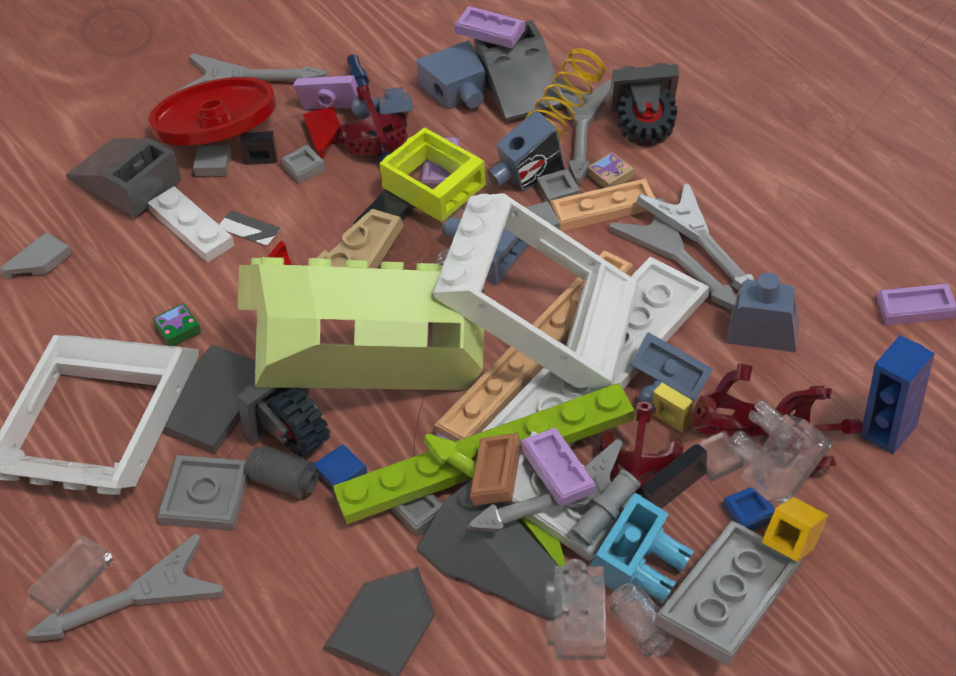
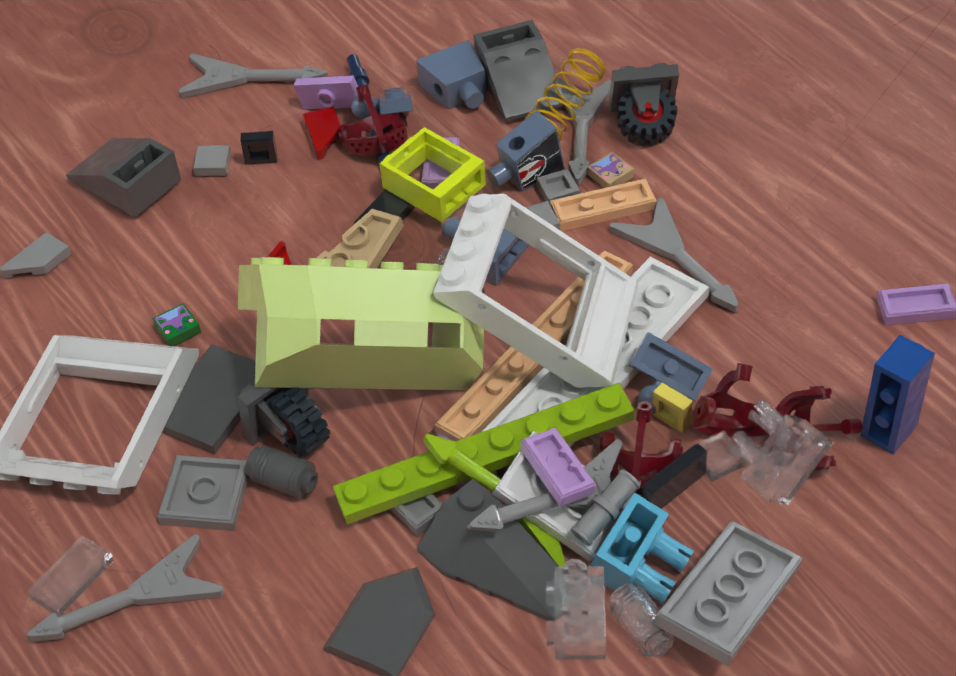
white plate [147,186,235,263] -> none
red dish [149,77,276,146] -> none
sticker [219,211,280,245] -> none
light grey tile [280,145,326,184] -> none
blue tile [314,444,368,491] -> none
lavender plate [454,6,525,49] -> none
nougat tile [470,433,521,506] -> none
light grey piece [636,184,754,290] -> none
blue tile [723,484,775,531] -> none
sand blue torso [726,273,799,352] -> none
yellow brick [761,497,829,562] -> none

